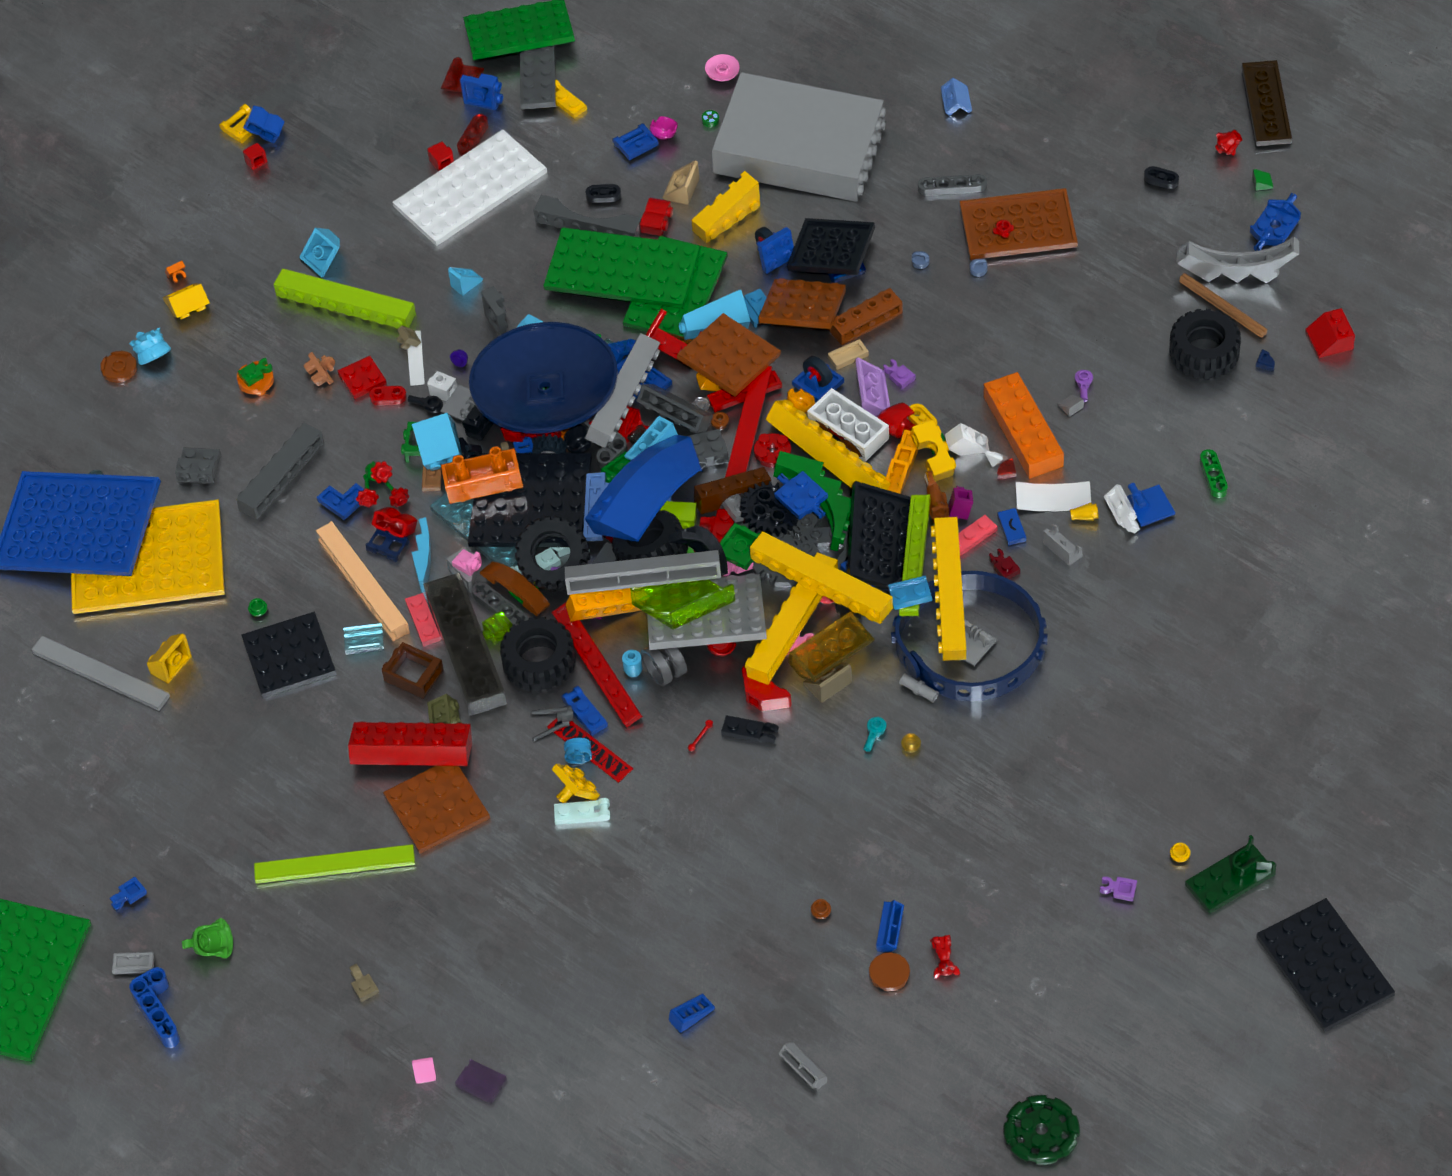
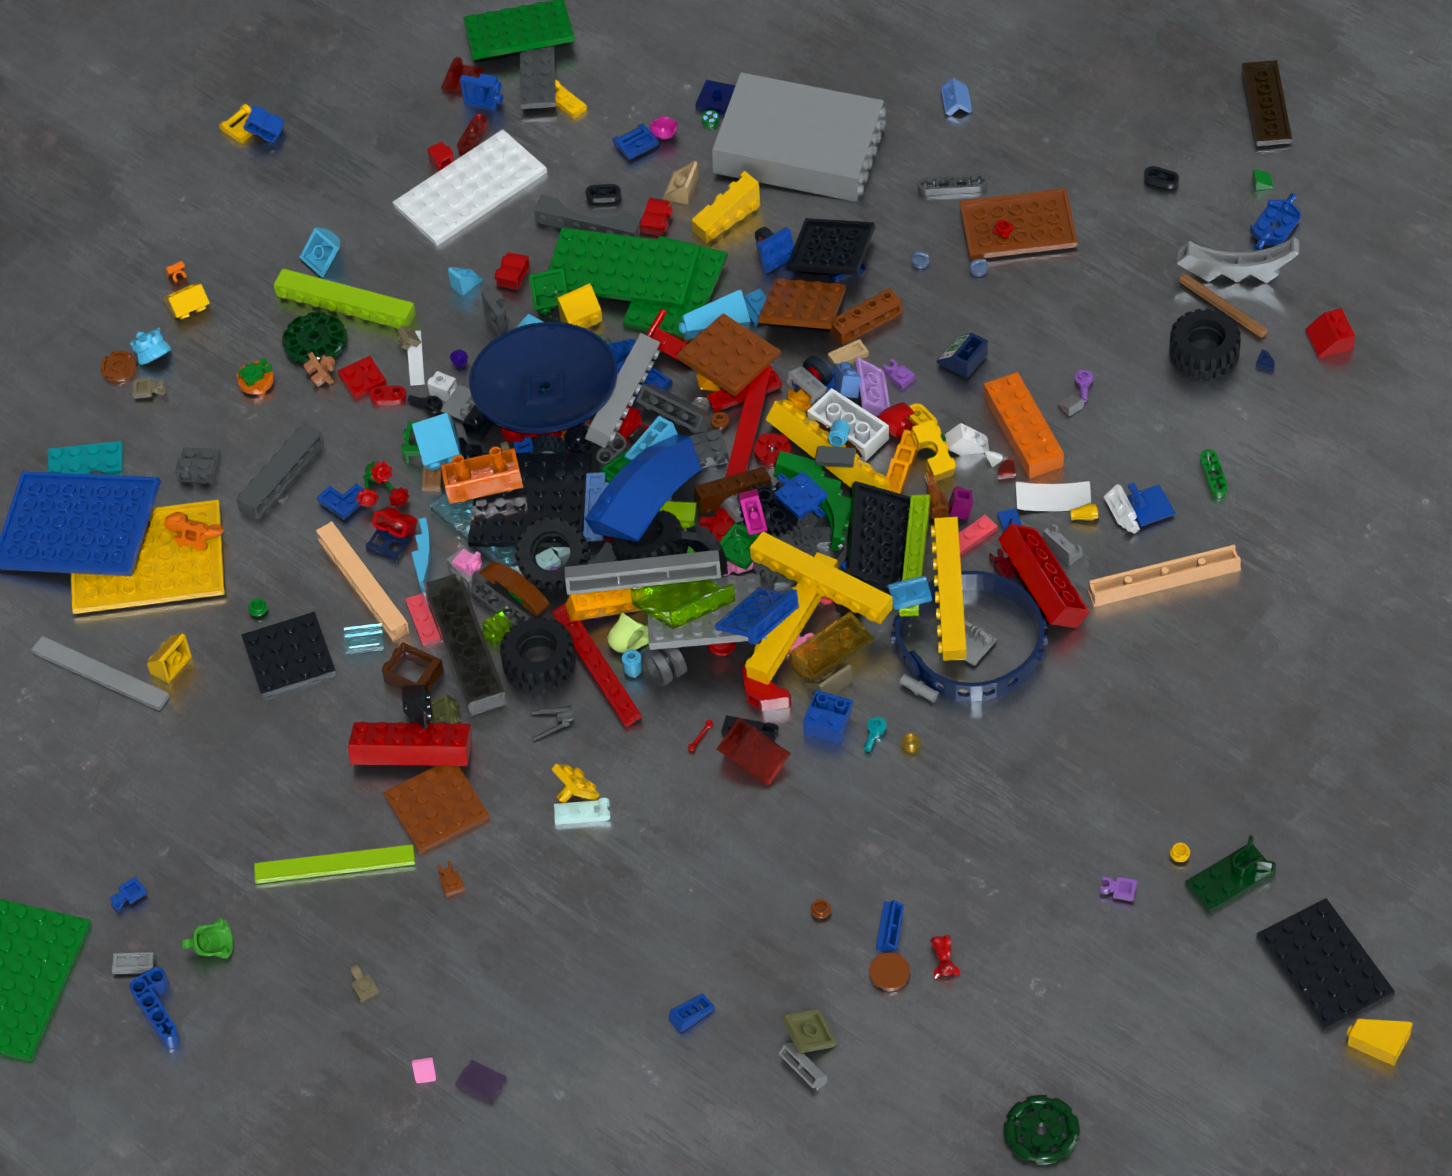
red plate [243,143,267,170] -> none
red sticker [547,718,634,783] -> none
blue plate [561,686,608,736] -> none
dark azure wheel [564,738,592,764] -> none
bright pink dish [705,54,740,81] -> none
red rock [1215,129,1242,156] -> none
none -> teal plate [48,441,123,475]
none -> dark tan plate [132,378,166,399]
none -> orange animal [164,512,224,551]
none -> dark green plate [282,312,347,364]
none -> black slope [402,685,431,729]
none -> dark orange plate [437,861,465,897]
none -> red brick [494,252,530,290]
none -> green plate [529,268,571,315]
none -> yellow slope [557,283,603,329]
none -> yellowish green piece [607,612,649,653]
none -> clear blue plate [695,80,735,115]
none -> blue fence [715,587,799,645]
none -> clear red slope [716,717,791,786]
none -> dark pink slope [739,489,768,535]
none -> olive hinge [782,1009,836,1054]
none -> light grey hinge [787,366,827,406]
none -> blue slope [803,690,853,744]
none -> dark grey tile [815,446,856,467]
none -> medium azure brick [828,420,850,447]
none -> medium blue slope [834,362,861,398]
none -> dark blue slope [937,333,988,379]
none -> red brick [998,524,1090,628]
none -> light nougat tile [1088,545,1241,607]
none -> yellow slope [1346,1019,1413,1066]

